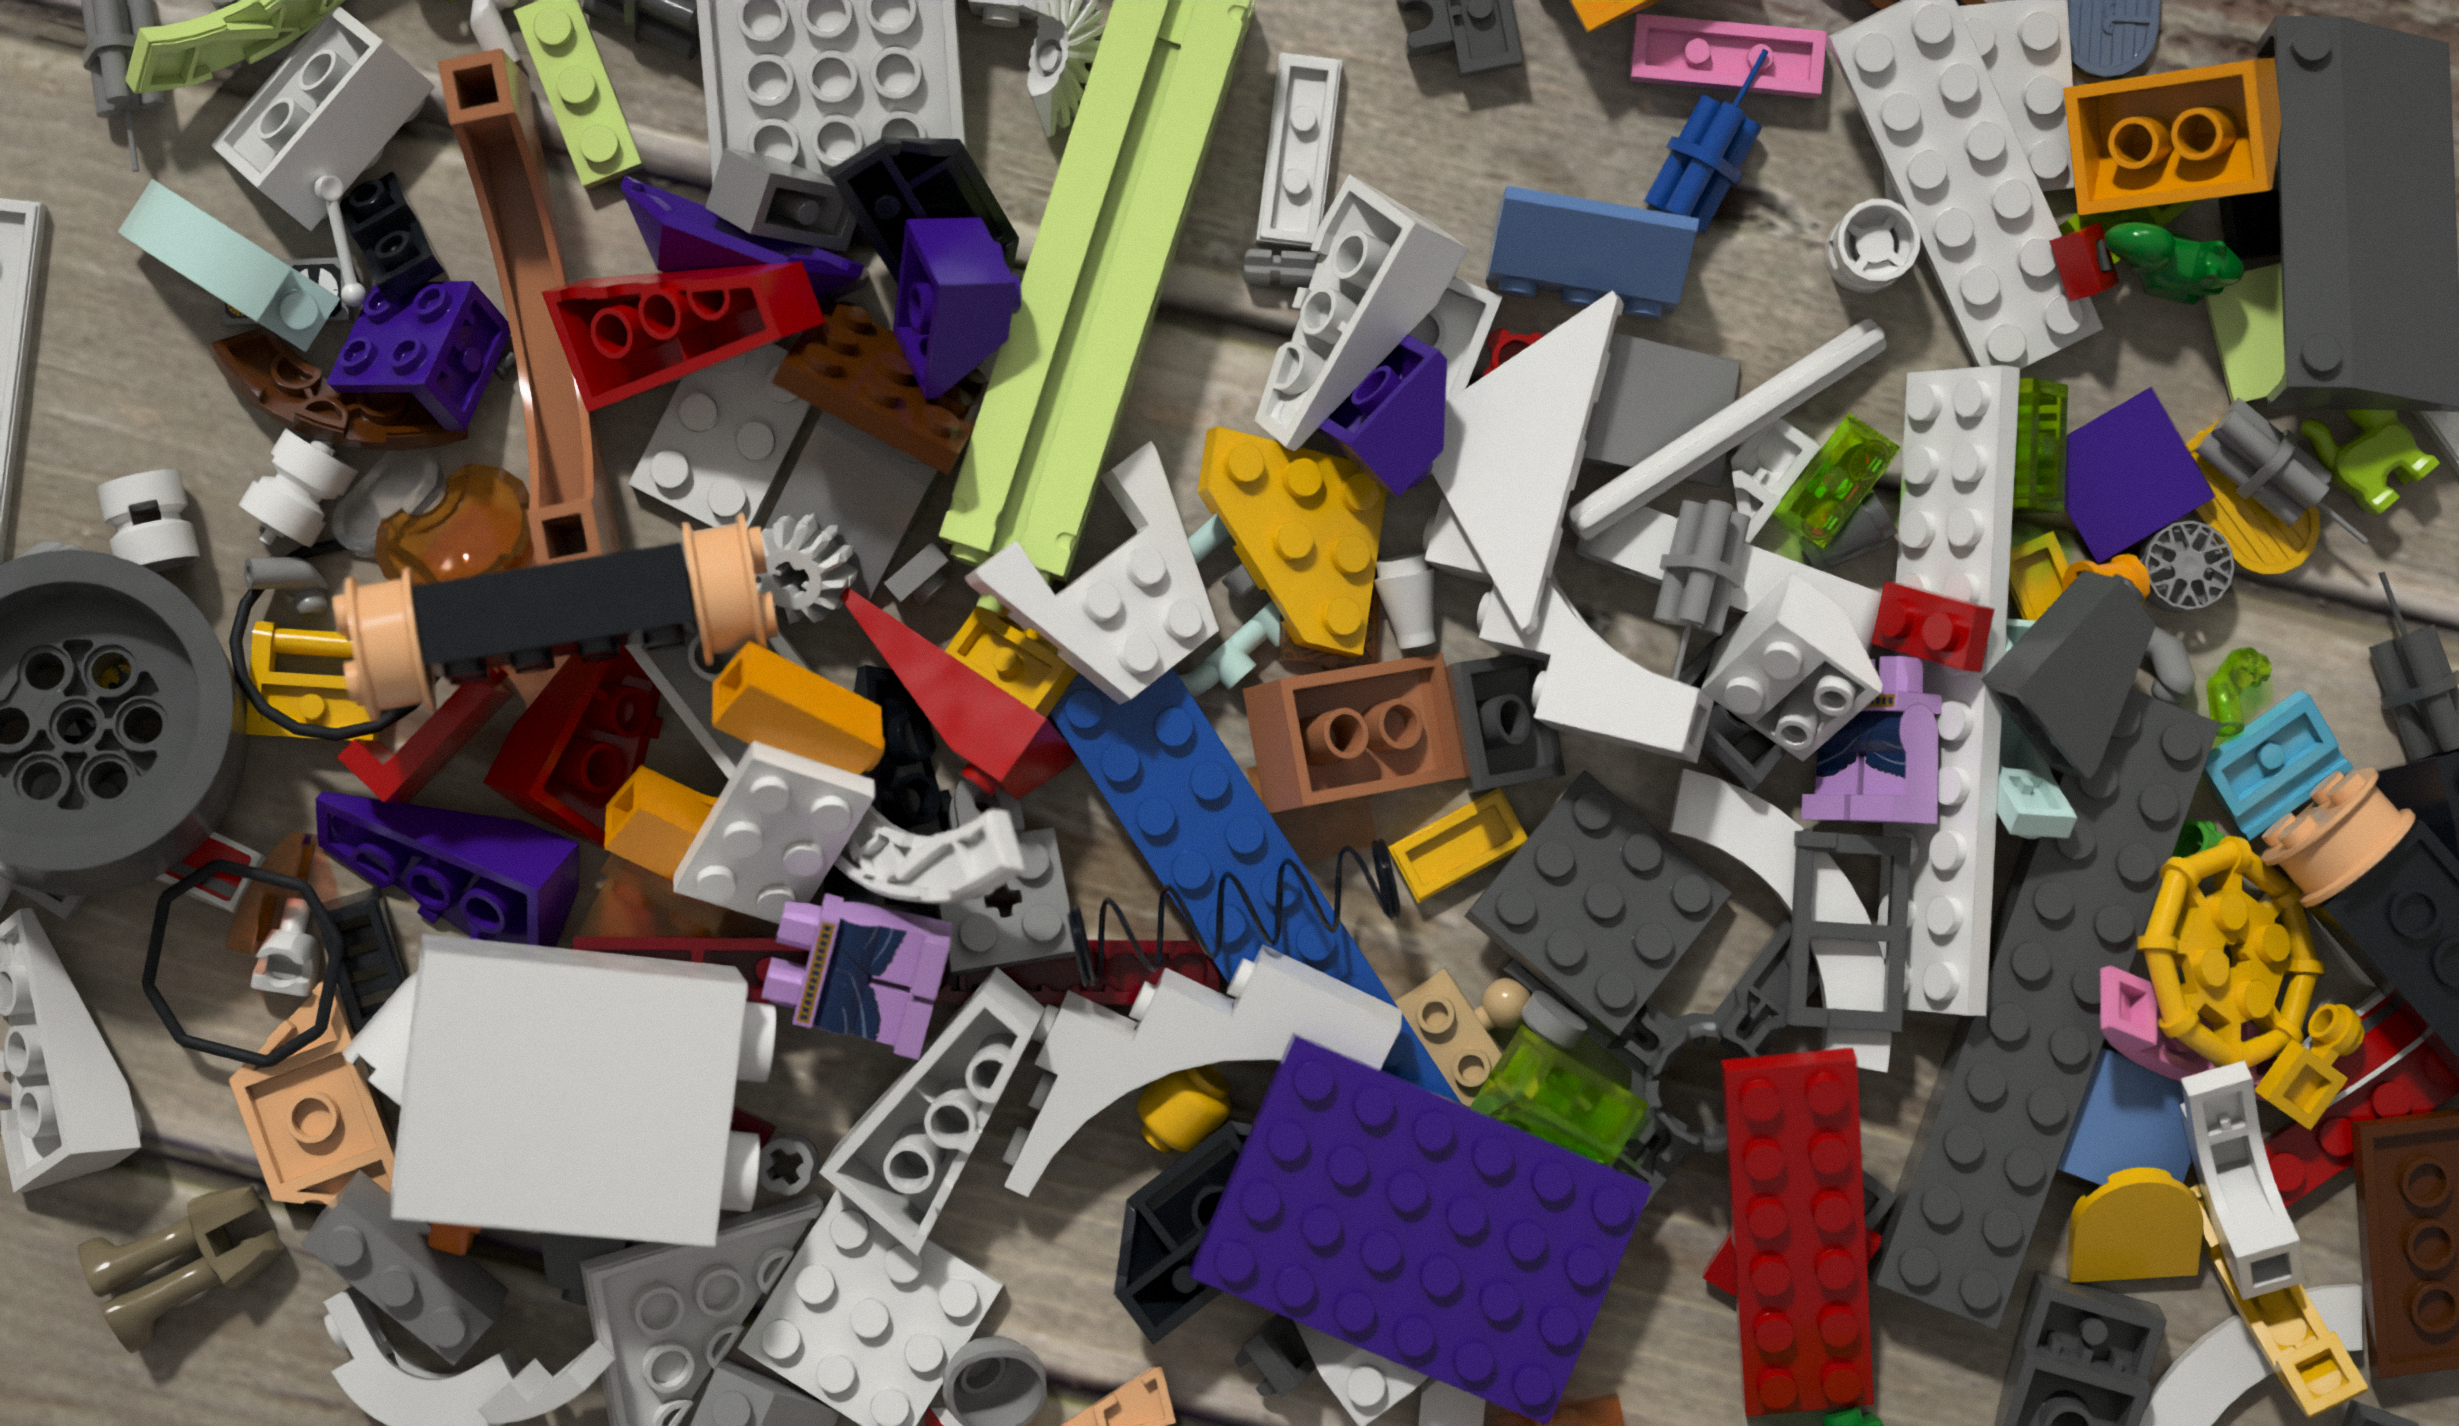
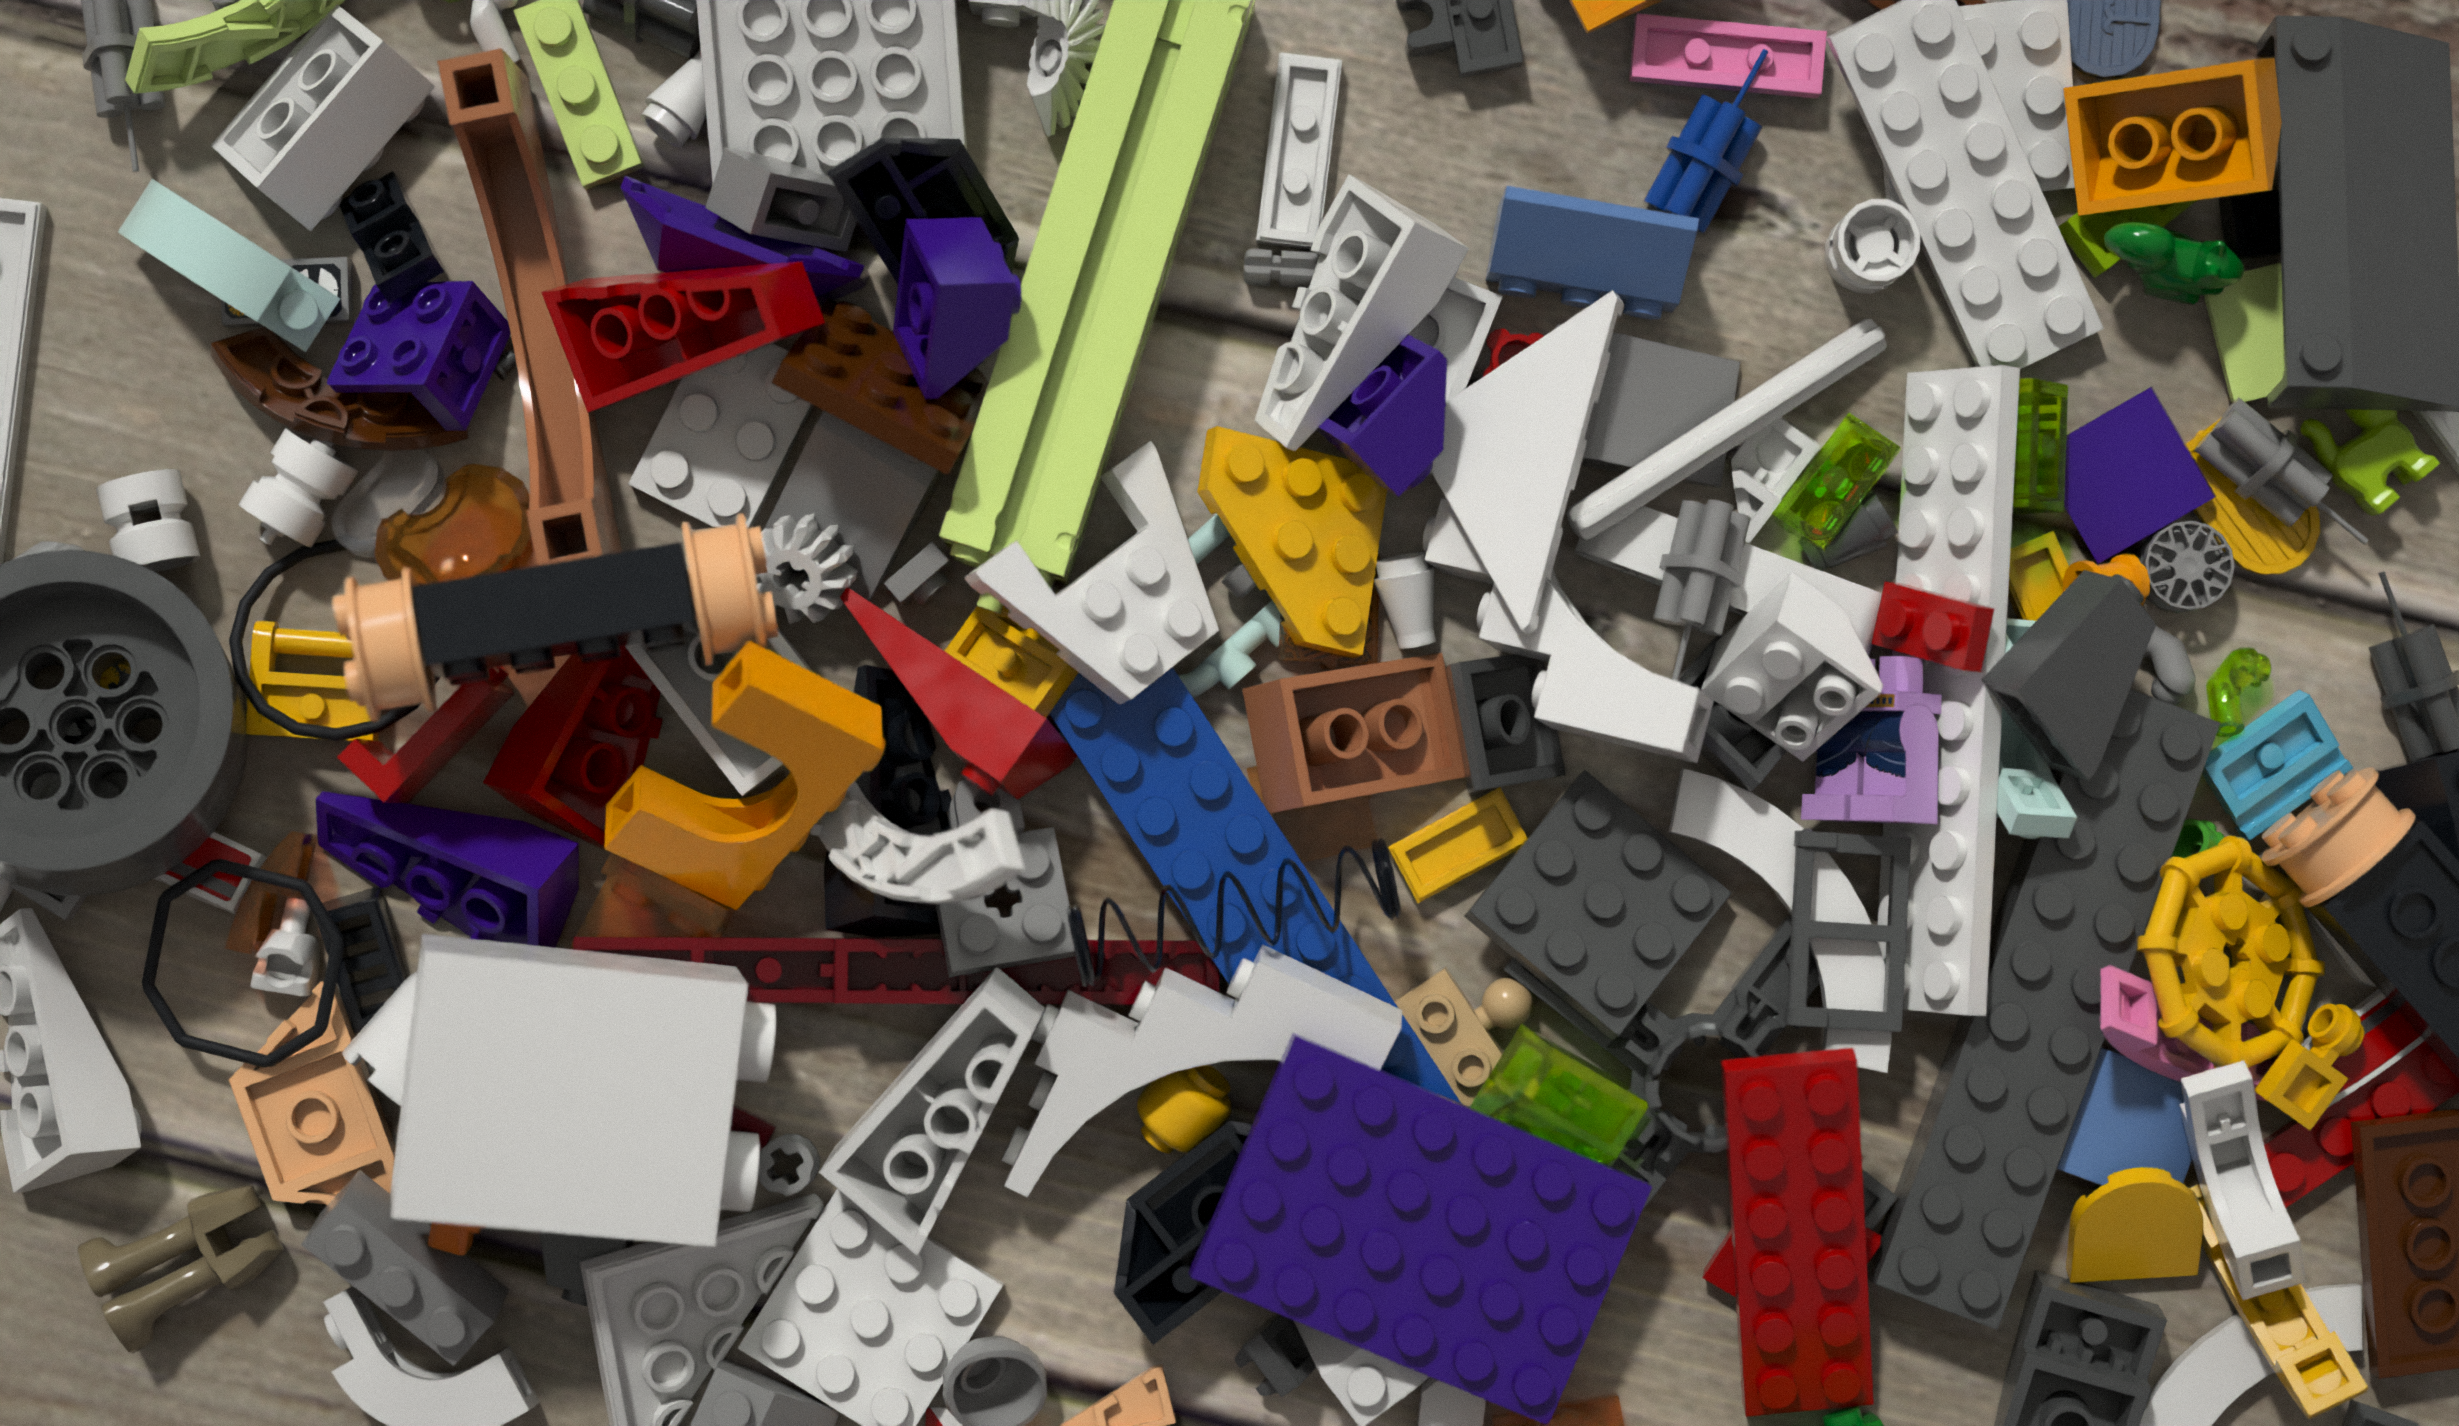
light grey arm [244,557,330,618] -> none
white hinge [314,175,366,307] -> none
white slope [478,1340,615,1424] -> none
white plate [673,741,875,924] -> none
lavender hips [761,893,953,1060] -> none
light grey tile [1521,990,1587,1049] -> none
red slope [2049,222,2120,302] -> none
none -> white cone [640,50,707,148]

